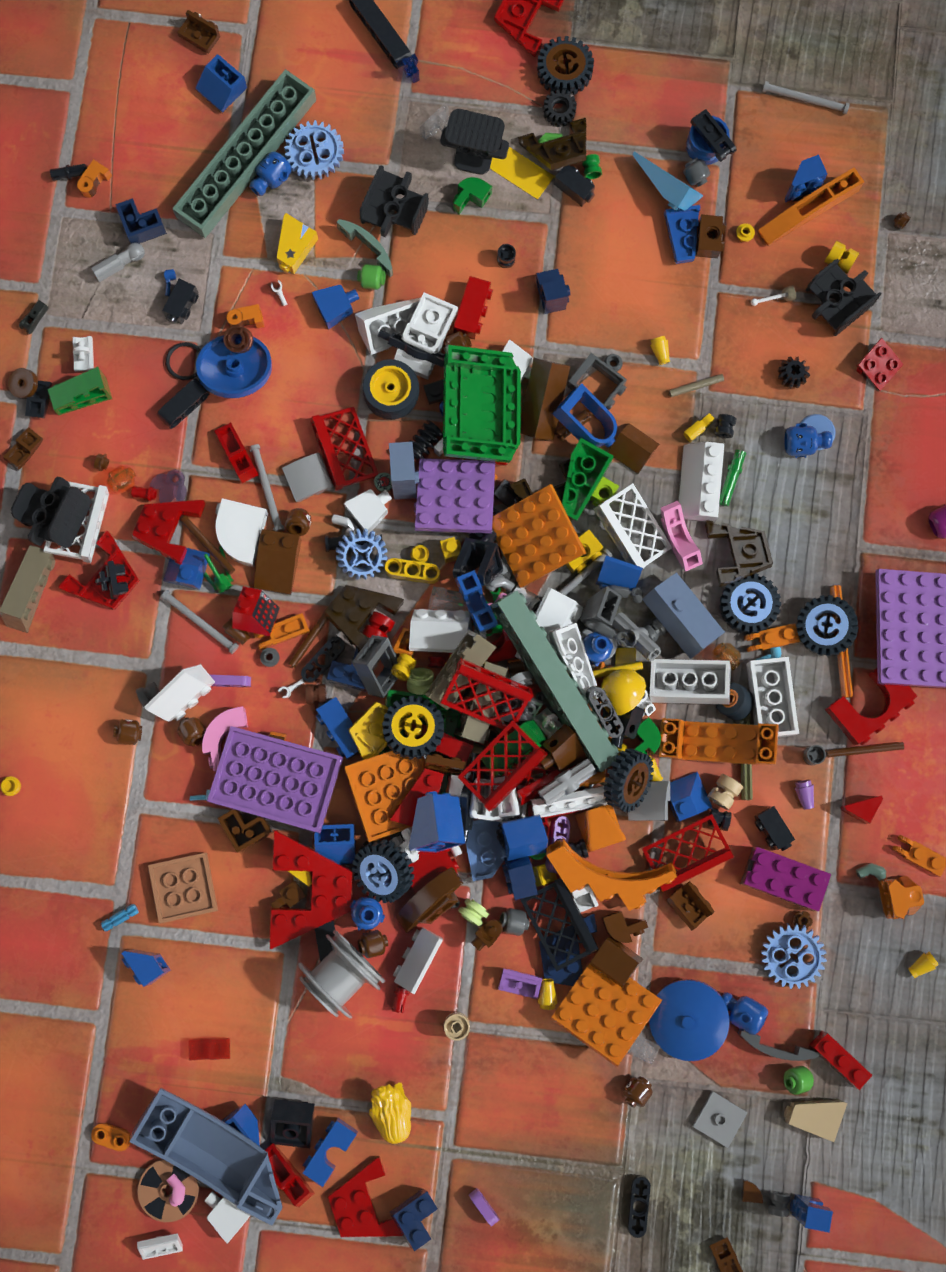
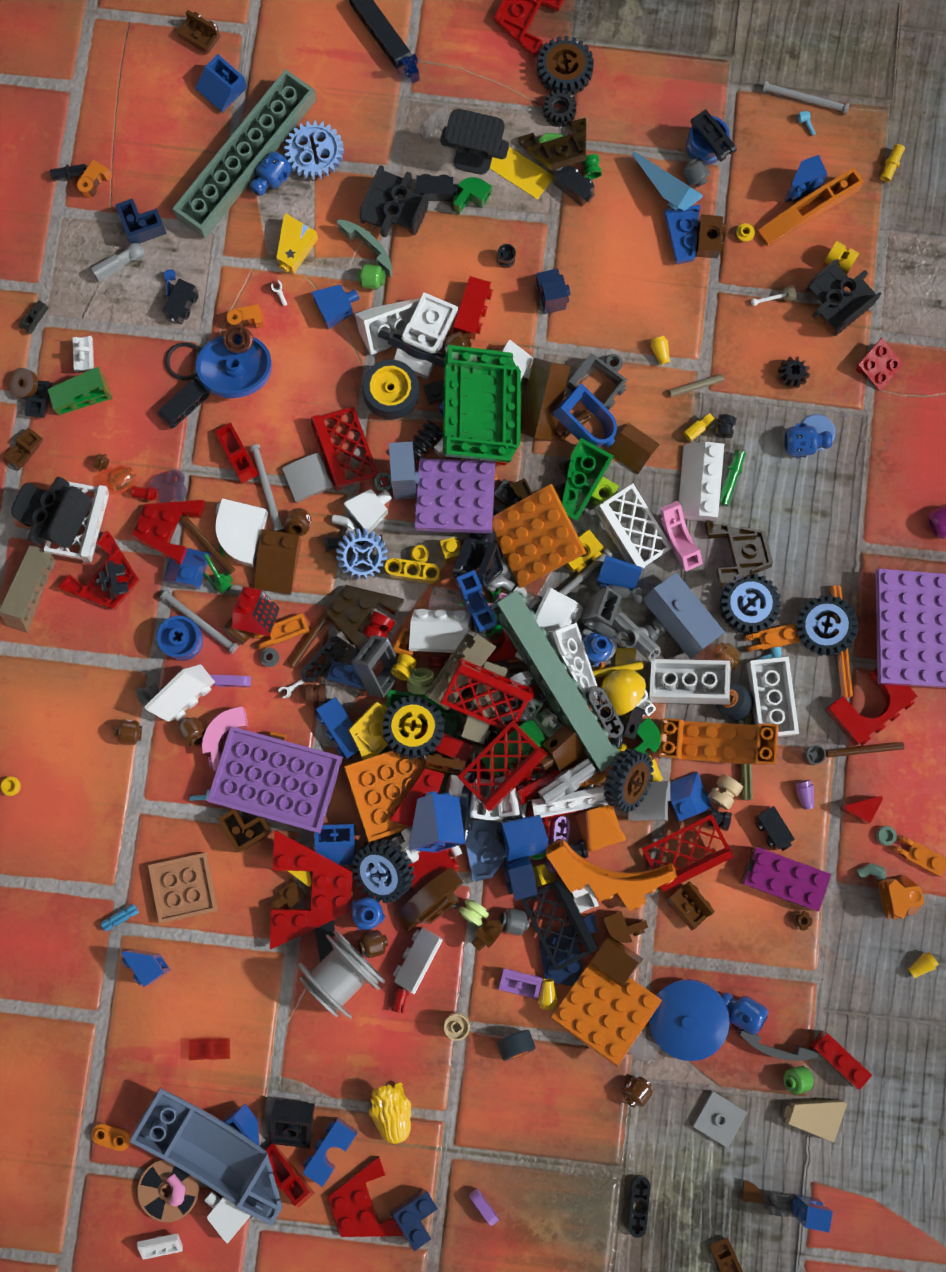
light blue gear [761,923,827,989] -> none
reddish brown plate [893,212,911,229] -> none
none -> blue wheel [157,616,204,661]
none -> black brick [416,174,457,202]
none -> black wheel [497,1030,536,1061]
none -> medium azure hand [797,111,816,136]
none -> sand green tile [876,826,897,846]
none -> yellow pin [880,144,905,183]

